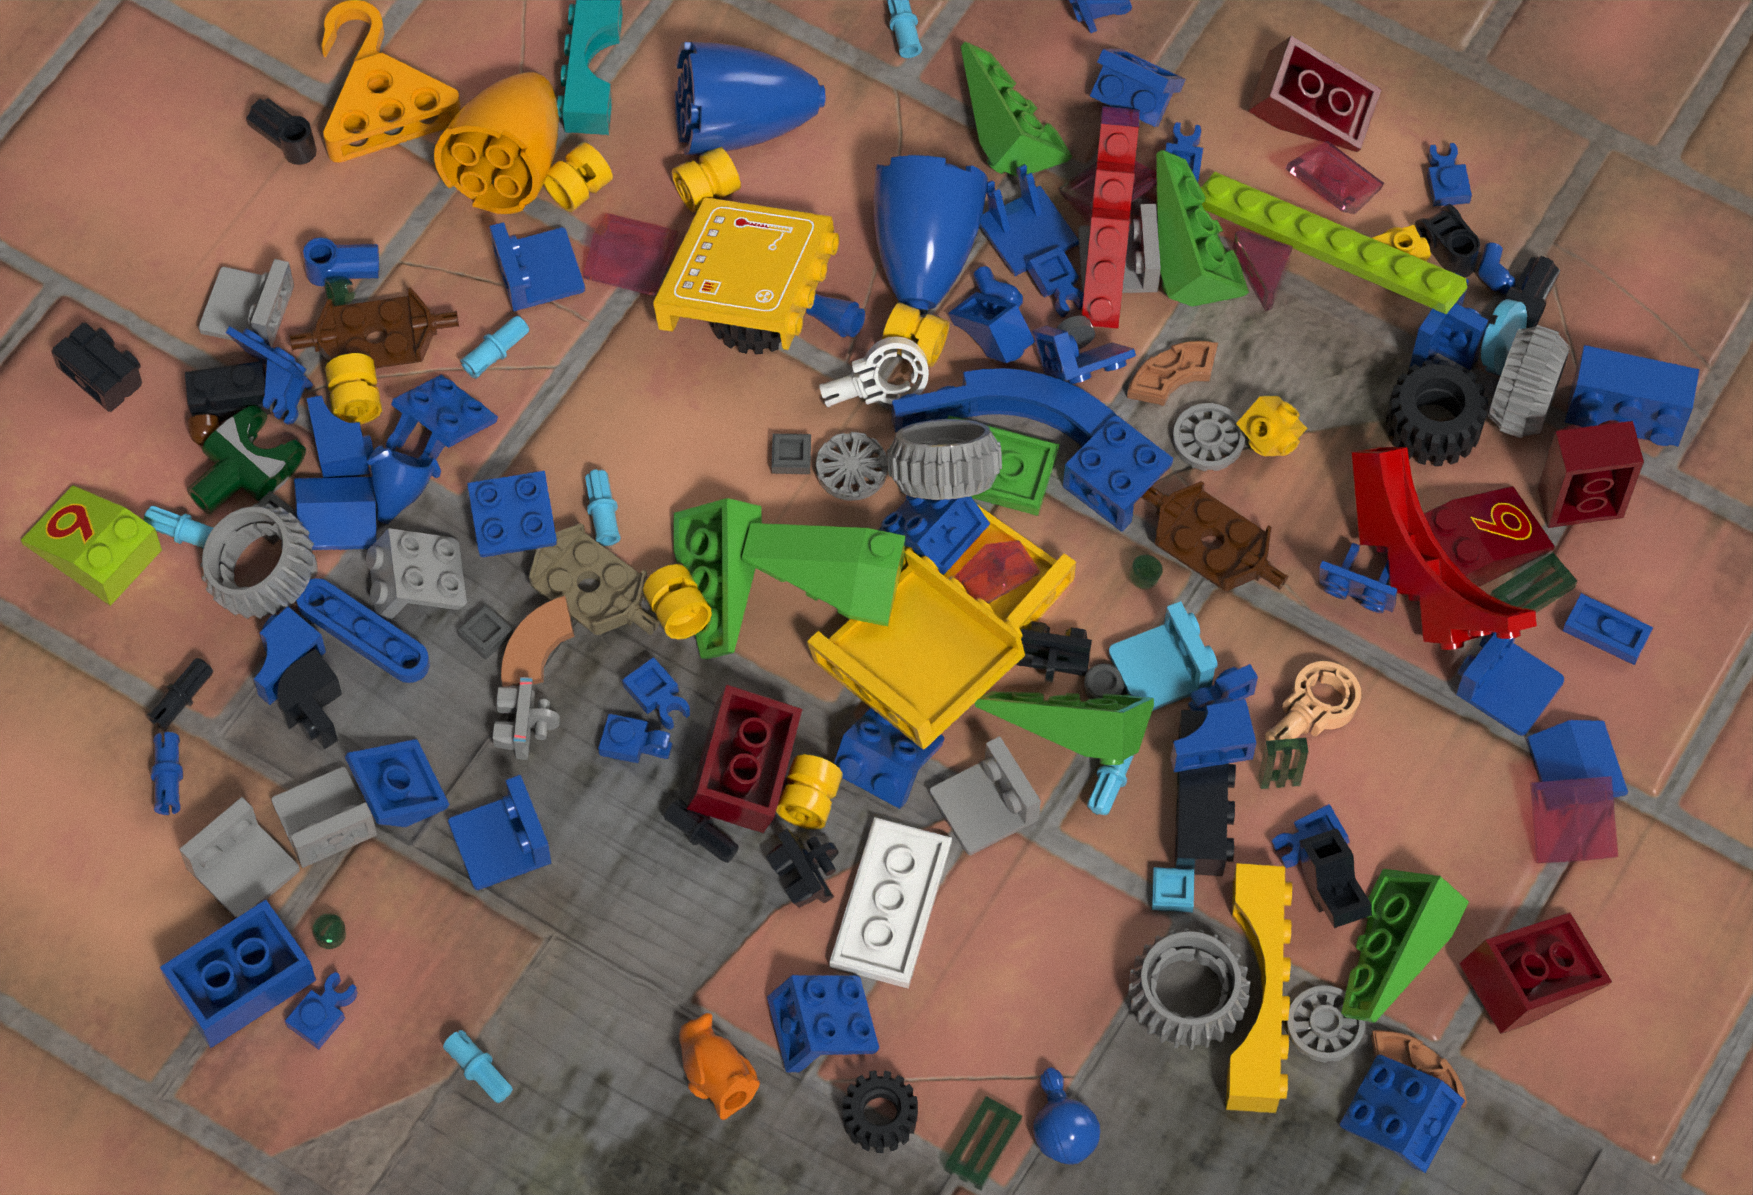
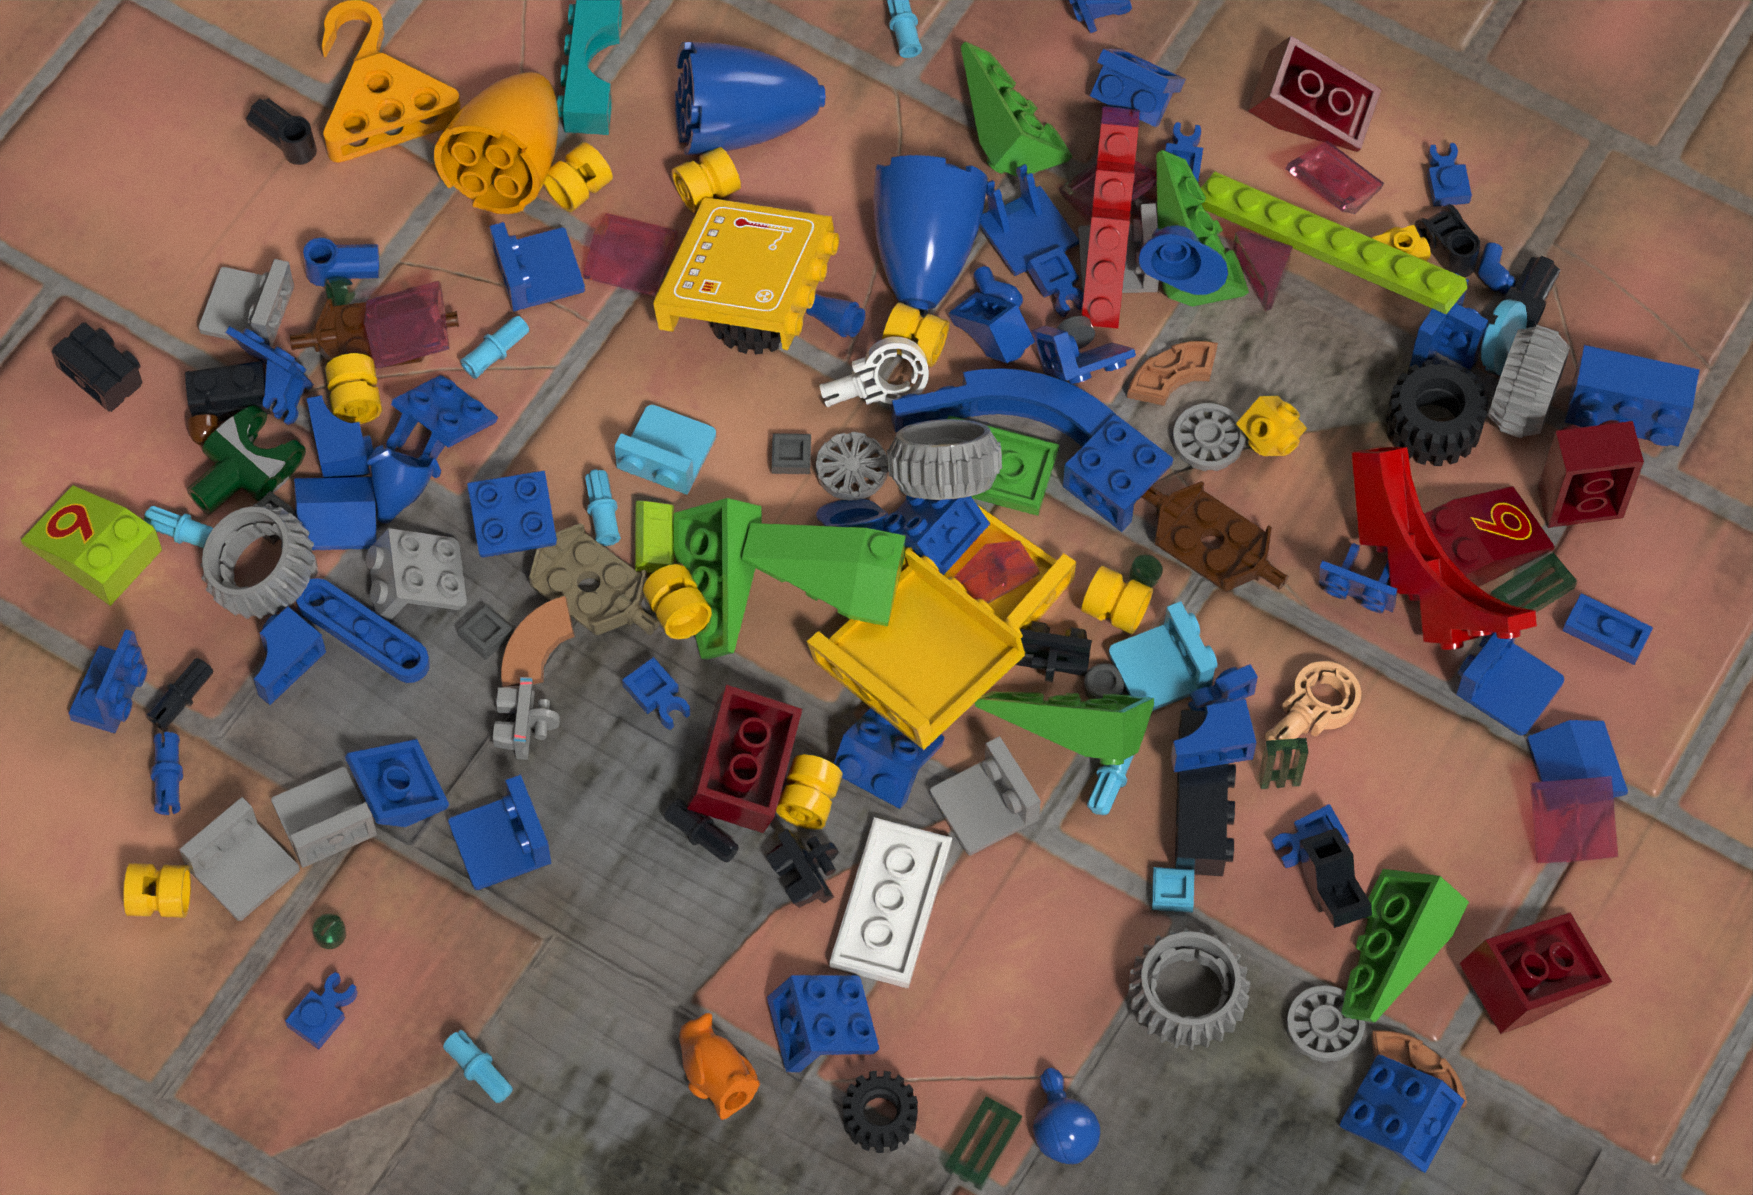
blue brick [160,900,316,1048] -> none
black brick [278,649,342,749] -> none
blue plate [598,714,673,763] -> none
yellow arch [1226,863,1292,1113] -> none
none -> blue bracket [68,629,148,734]
none -> yellow wheel [124,863,191,918]
none -> clear pink slope [364,281,450,369]
none -> medium azure bracket [615,405,716,495]
none -> lime tile [635,500,674,574]
none -> blue piece [816,499,888,531]
none -> yellow wheel [1081,566,1153,634]
none -> blue piece [1138,225,1228,295]

